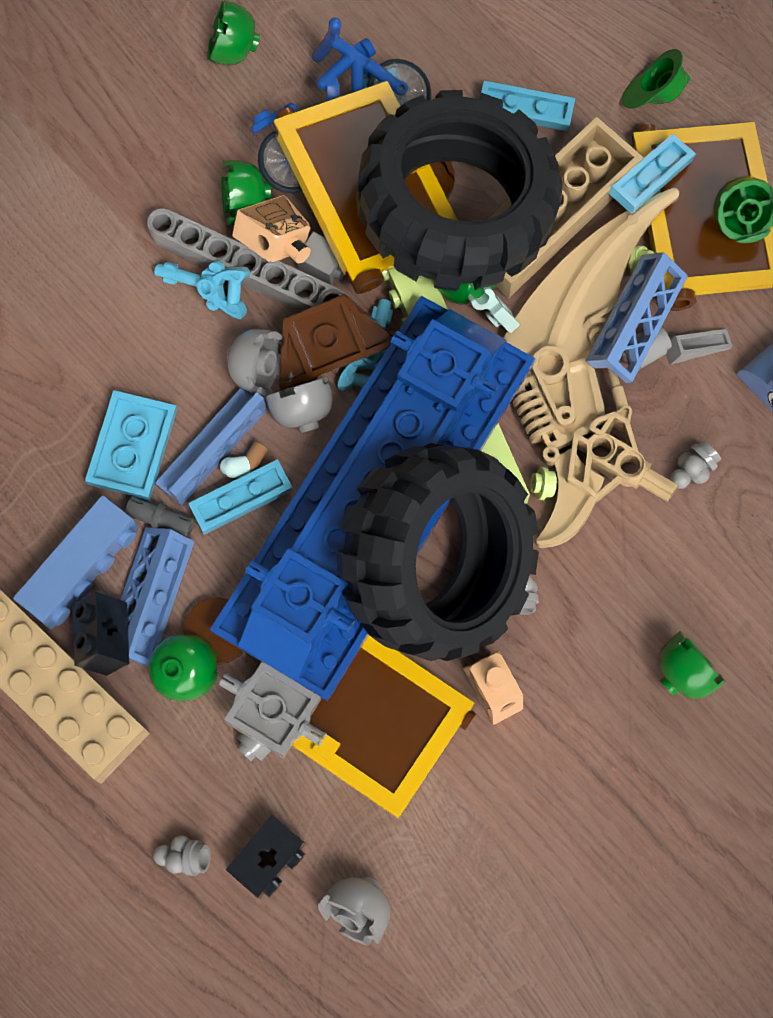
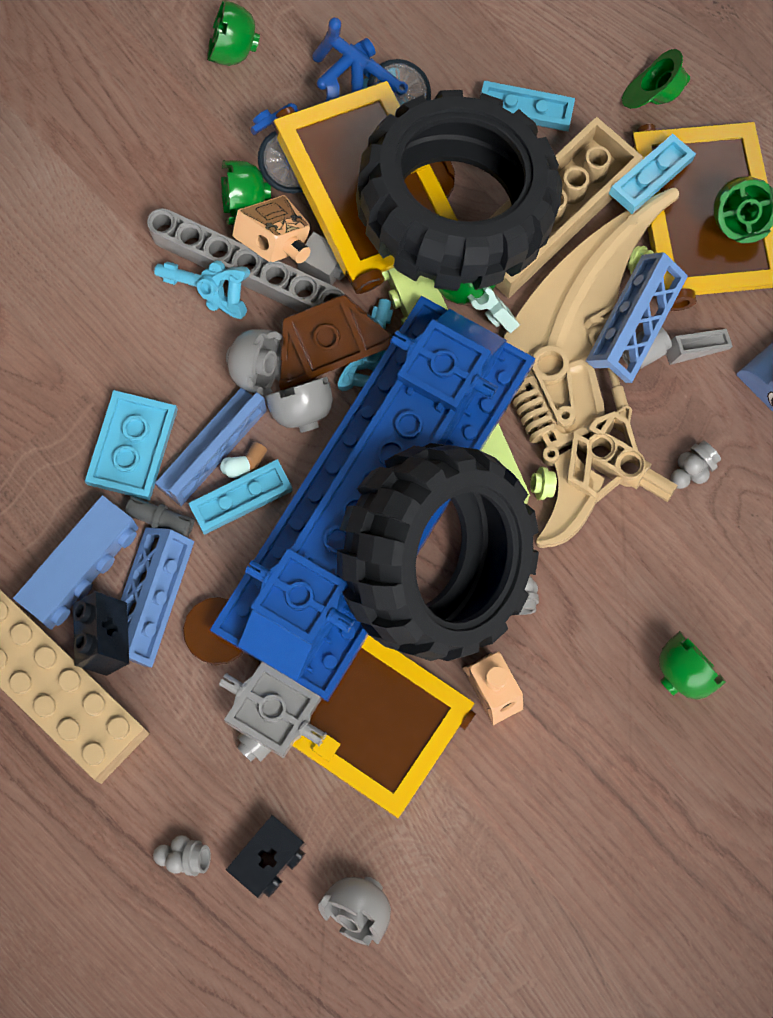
green cylinder [148,633,218,702] -> none

